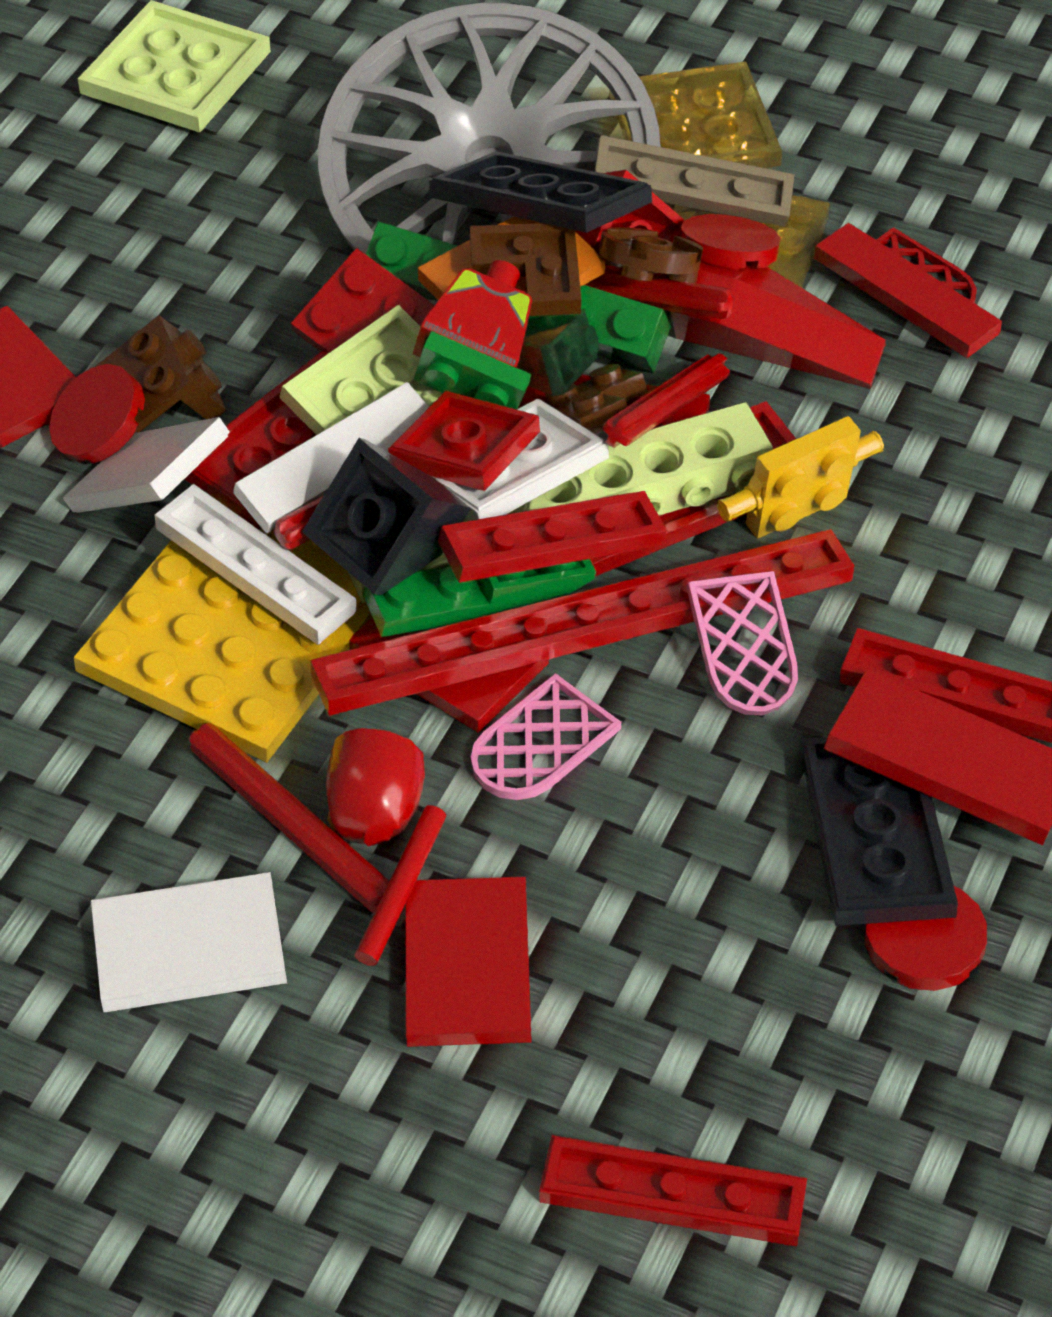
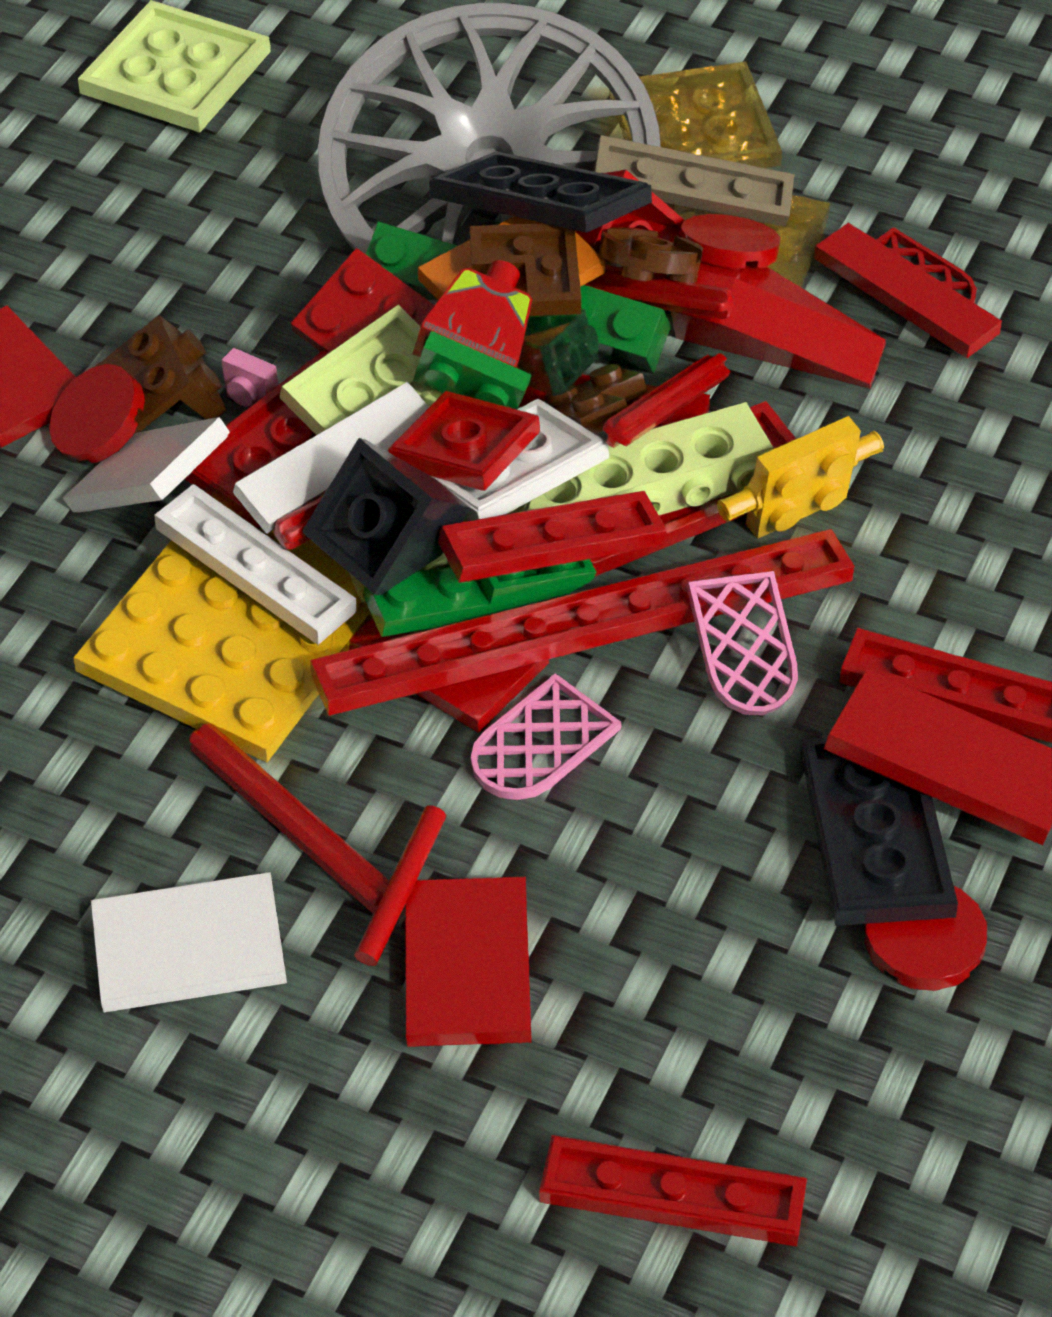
red piece [326,728,425,847] -> none
none -> bright pink plate [222,347,278,407]

